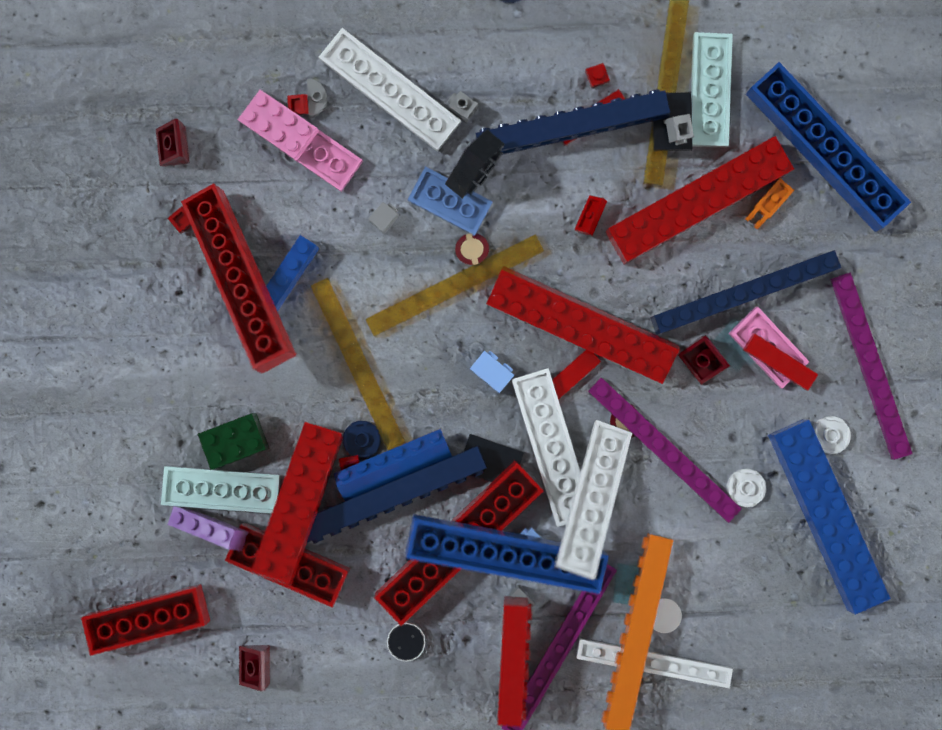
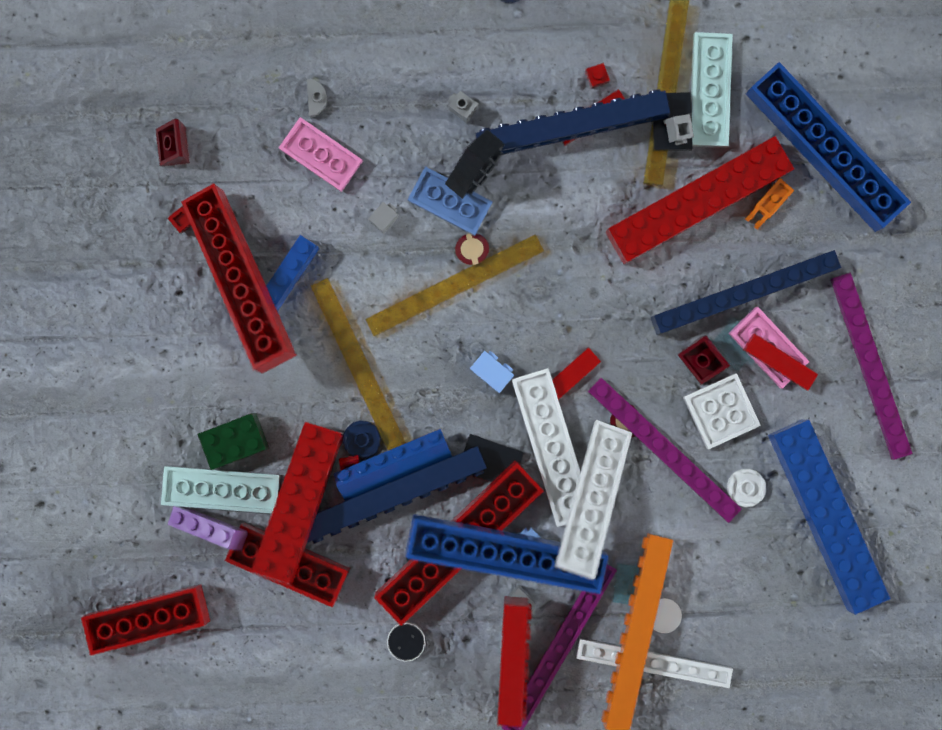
bright pink plate [238,90,319,161] -> none
dark red slope [239,645,270,692] -> none
red plate [287,94,309,115] -> none
white plate [319,28,461,152] -> none
red brick [486,266,680,384] -> none
red plate [574,195,607,236] -> none
white tile [813,416,851,454] -> none
none -> white plate [683,373,761,449]

